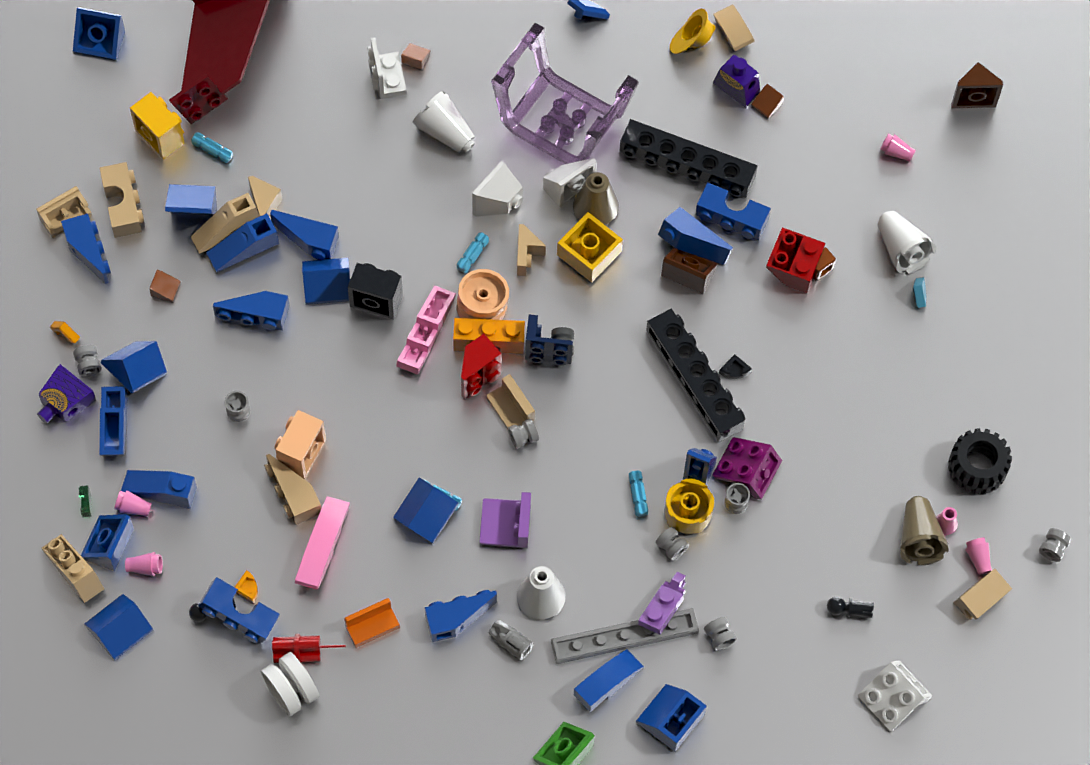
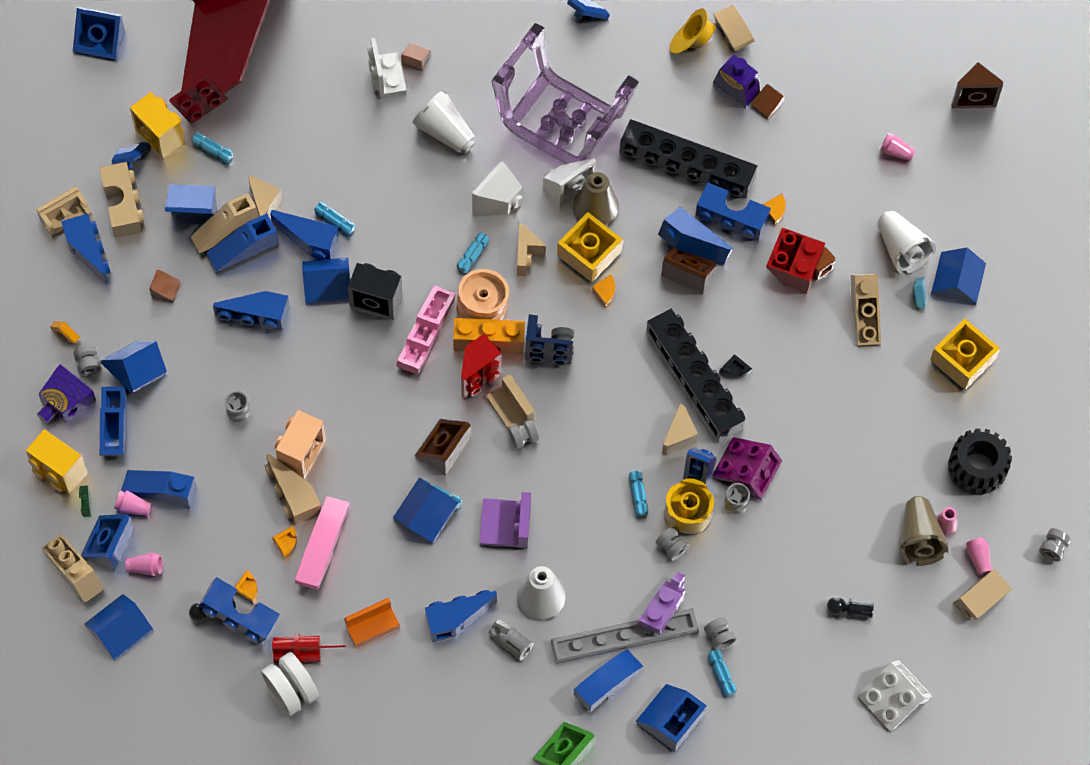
none -> yellow brick [25,429,88,495]
none -> blue piece [111,142,150,169]
none -> light orange tile [272,526,297,559]
none -> medium azure axle [314,202,355,236]
none -> reddish brown slope [415,419,471,475]
none -> light orange tile [592,275,615,307]
none -> tan slope [662,404,698,455]
none -> medium azure axle [708,650,737,697]
none -> light orange tile [763,194,786,225]
none -> tan slope [850,274,881,346]
none -> yellow brick [930,318,1000,390]
none -> blue slope [931,247,986,305]

